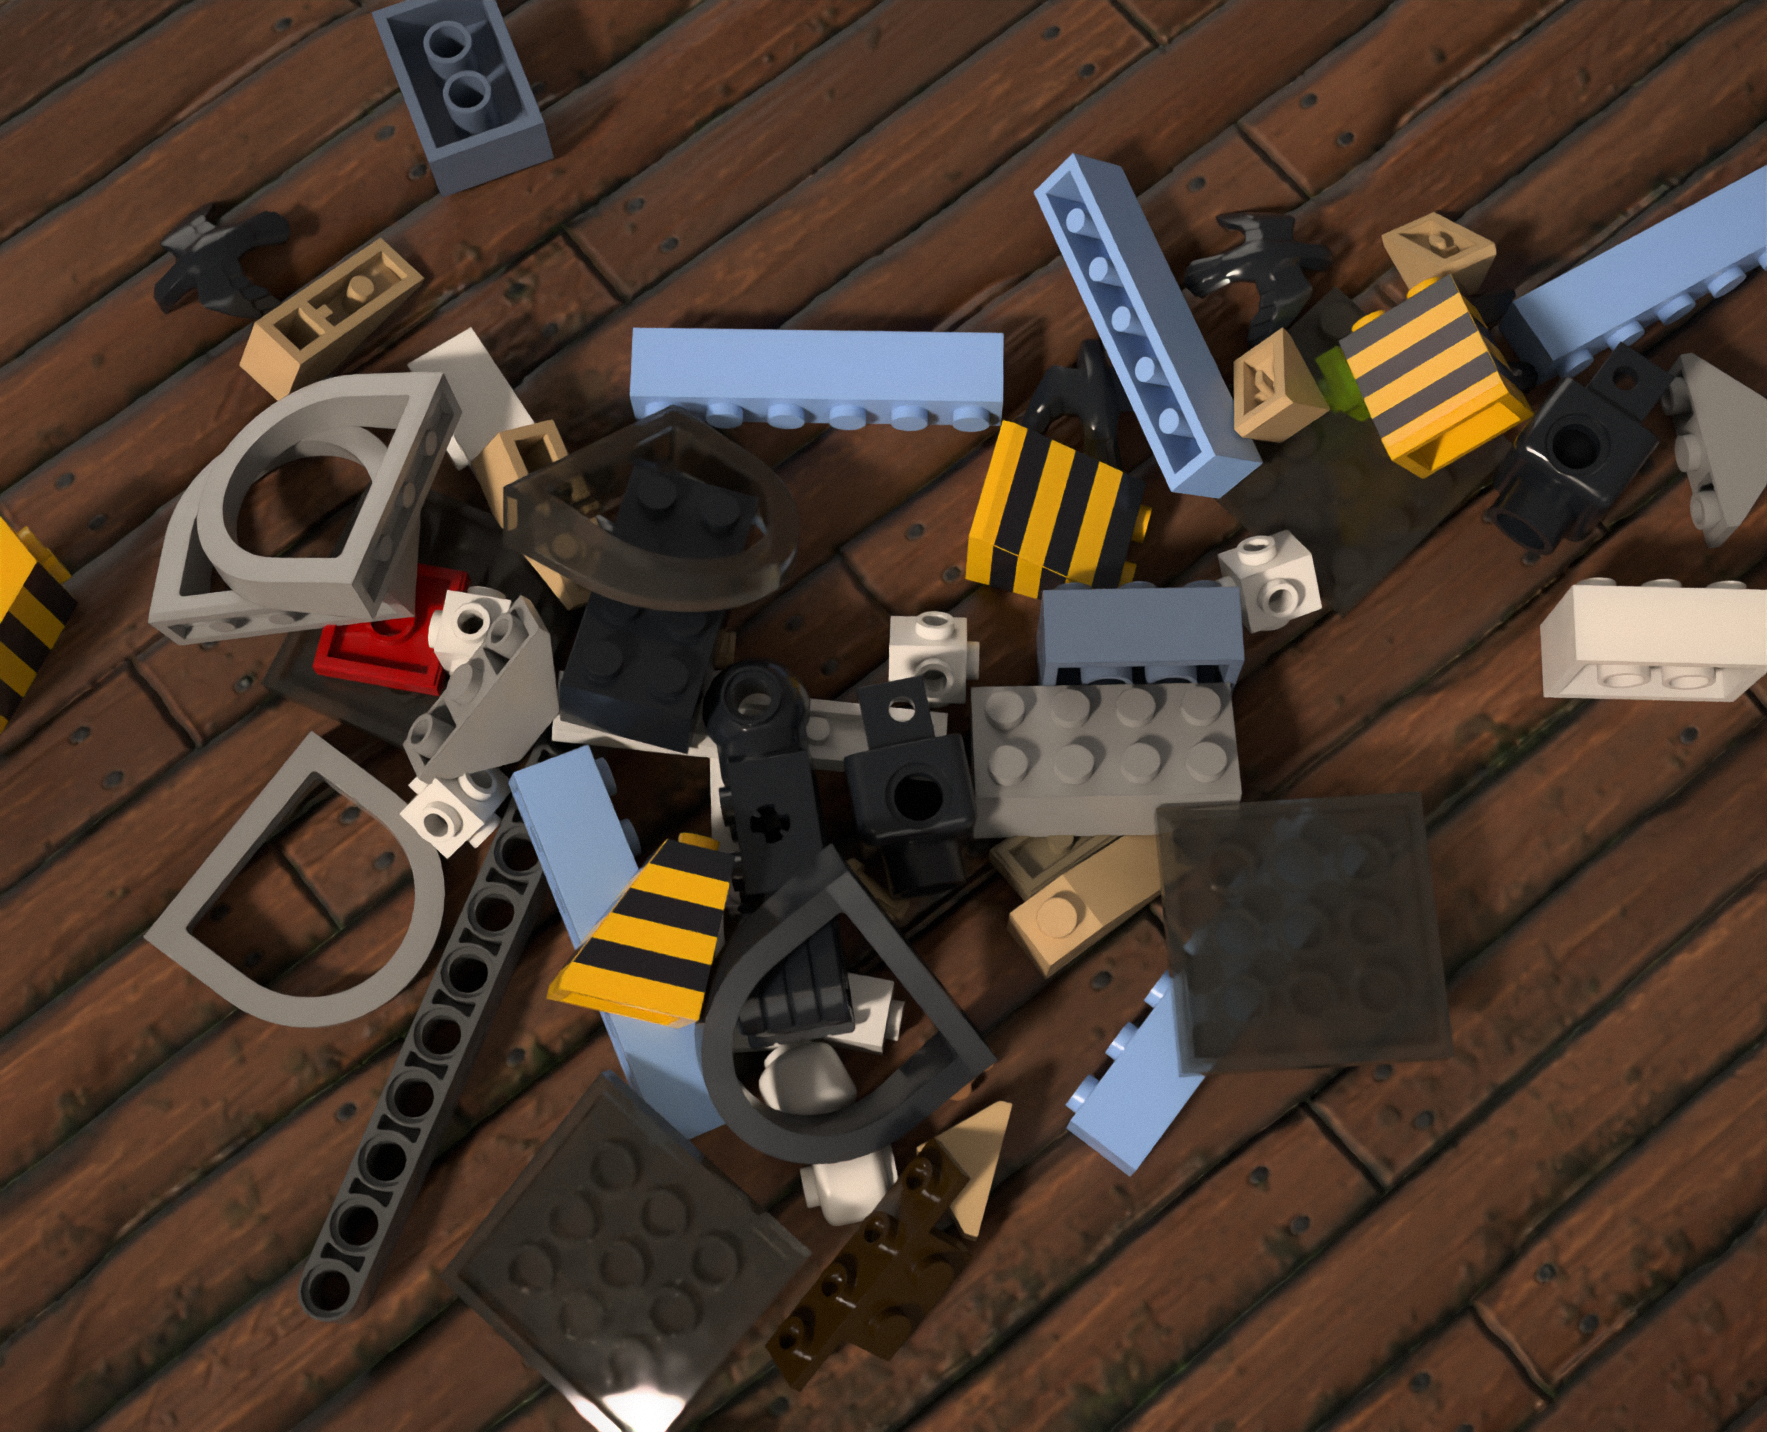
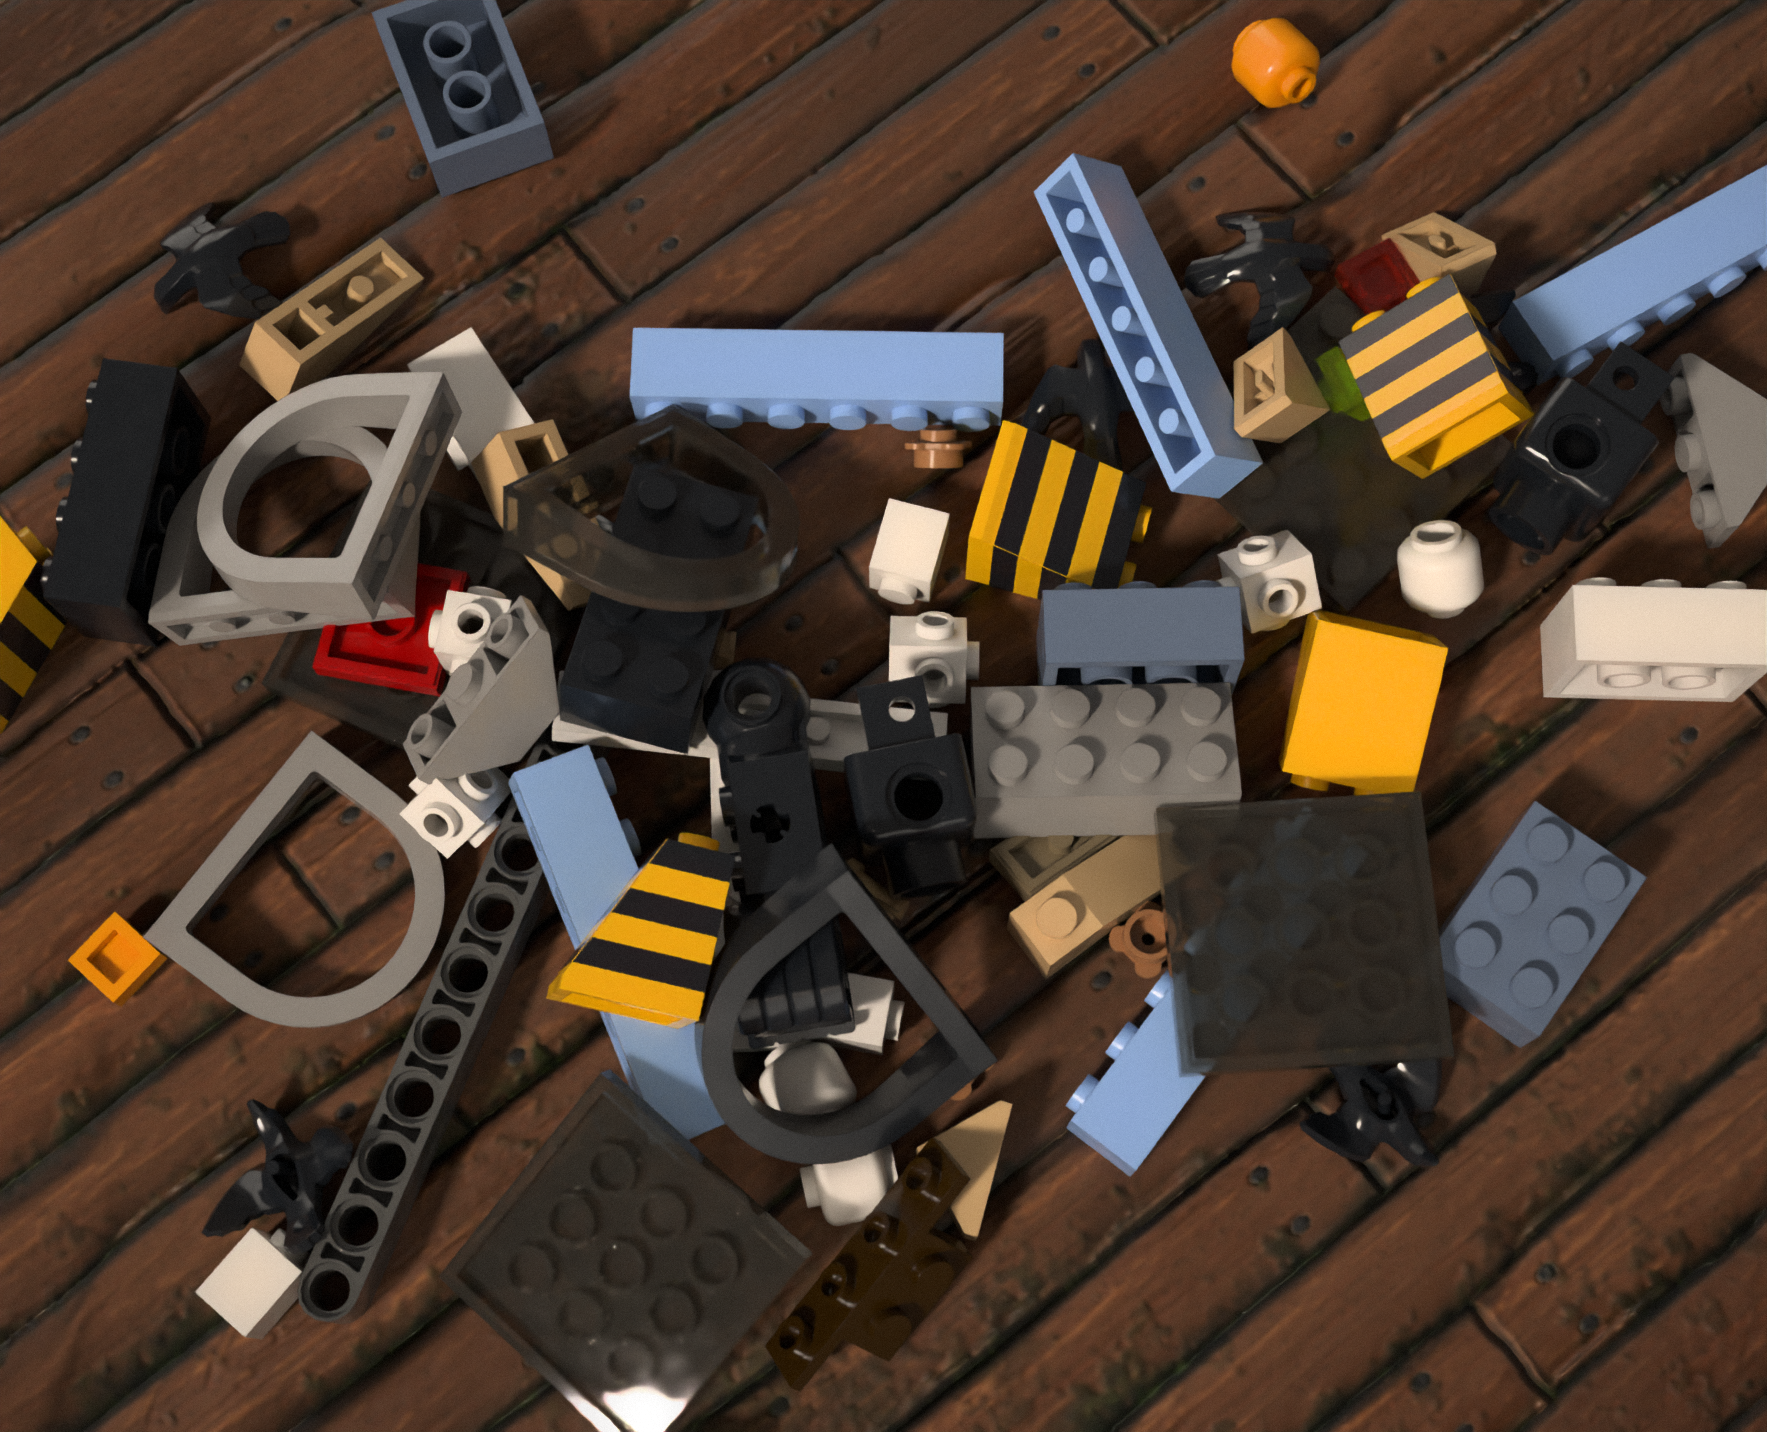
none -> black brick [41,358,211,647]
none -> light orange plate [68,911,168,1007]
none -> white brick [196,1227,310,1339]
none -> black animal [201,1099,353,1255]
none -> white brick [869,498,950,604]
none -> medium nougat plate [905,428,972,468]
none -> medium nougat plate [1109,901,1187,979]
none -> light orange head [1231,18,1320,108]
none -> yellow slope [1278,610,1448,805]
none -> black animal [1299,1022,1442,1168]
none -> clear red plate [1334,238,1420,317]
none -> white head [1397,520,1484,619]
none -> sand blue brick [1411,801,1647,1048]

